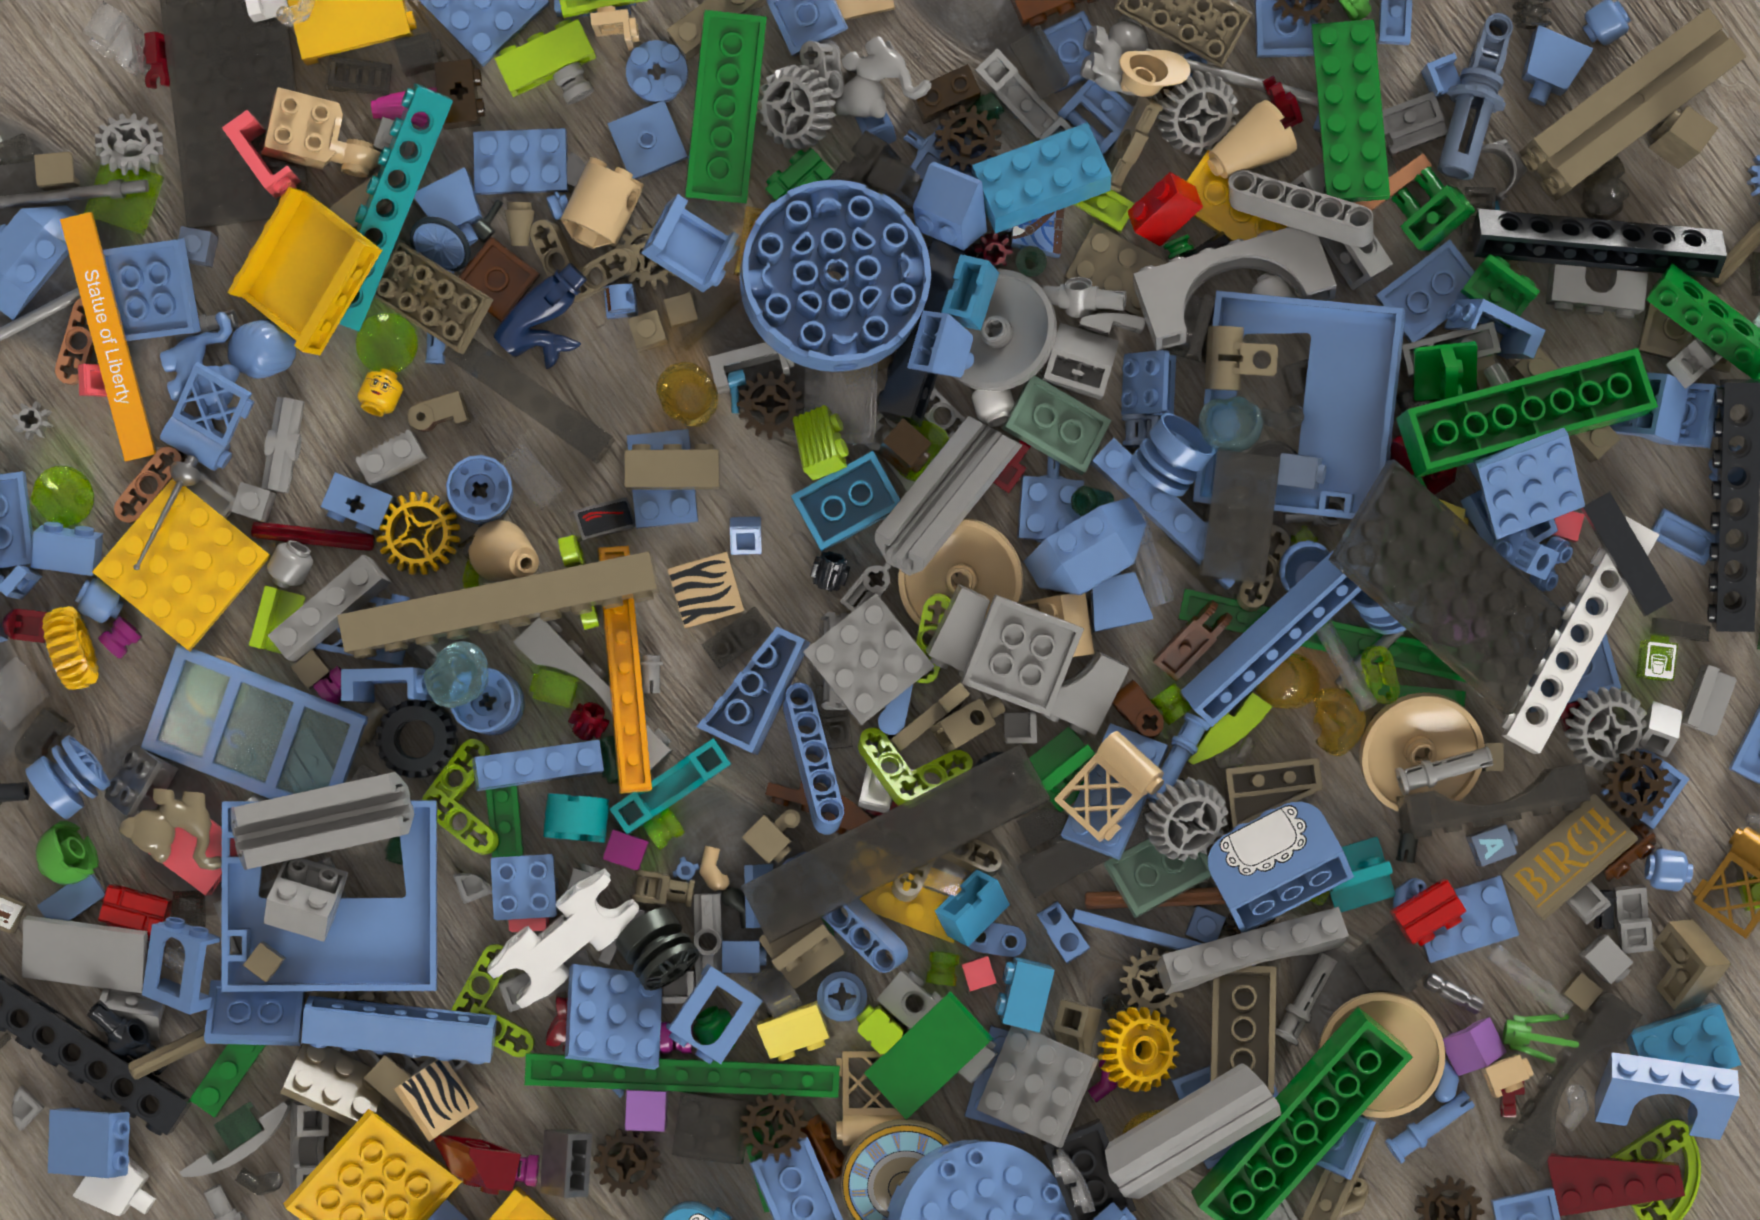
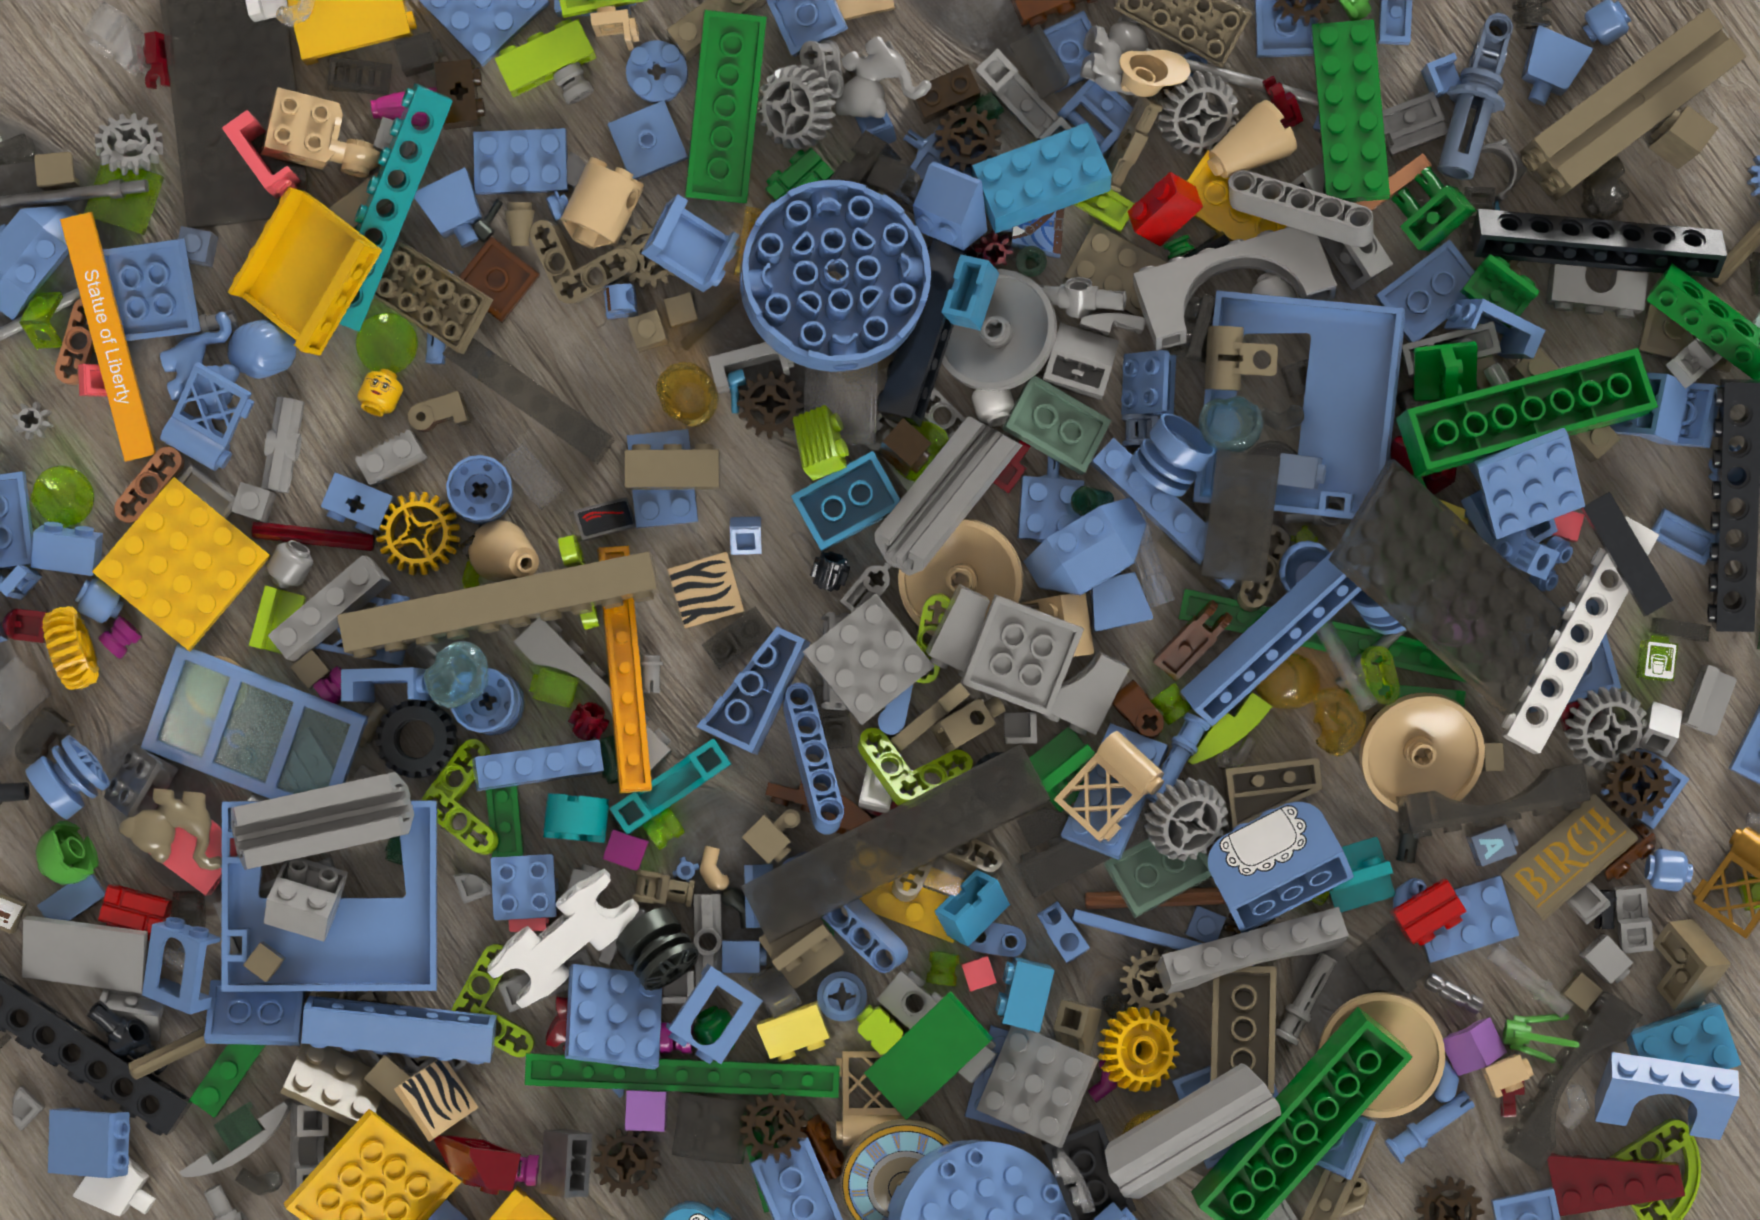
flat silver sword [133,455,201,570] -> none
medium blue wheel [410,217,471,272] -> none
dark blue piece [493,263,587,369] -> none
medium blue torso [907,310,974,378] -> none
light grey pin [1395,746,1493,796] -> none
none -> clear neon green bracket [19,292,63,349]

